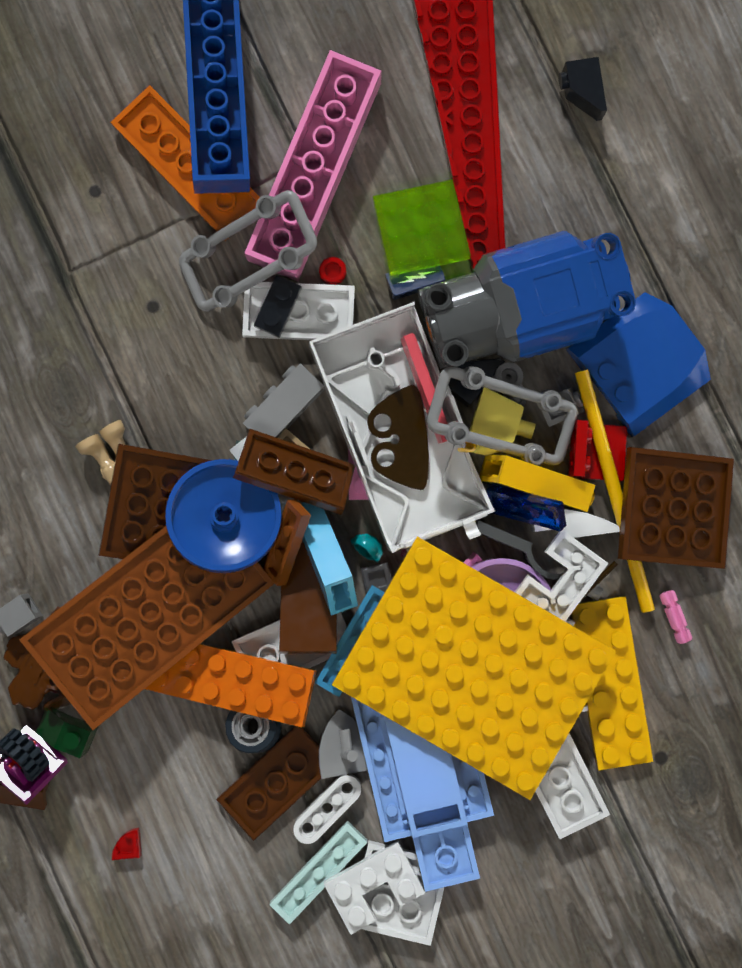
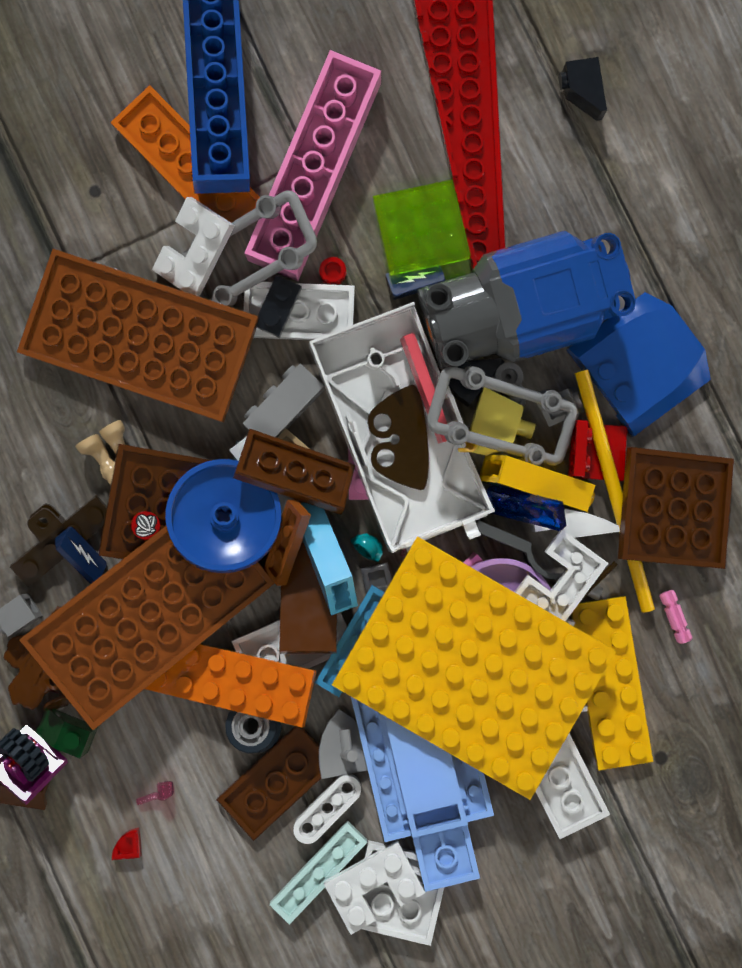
none -> dark brown plate [10,495,107,587]
none -> dark orange plate [17,249,259,423]
none -> dark blue slope [55,527,107,584]
none -> tile [131,511,160,540]
none -> clear pink hand [136,781,174,805]
none -> white plate [152,197,235,297]

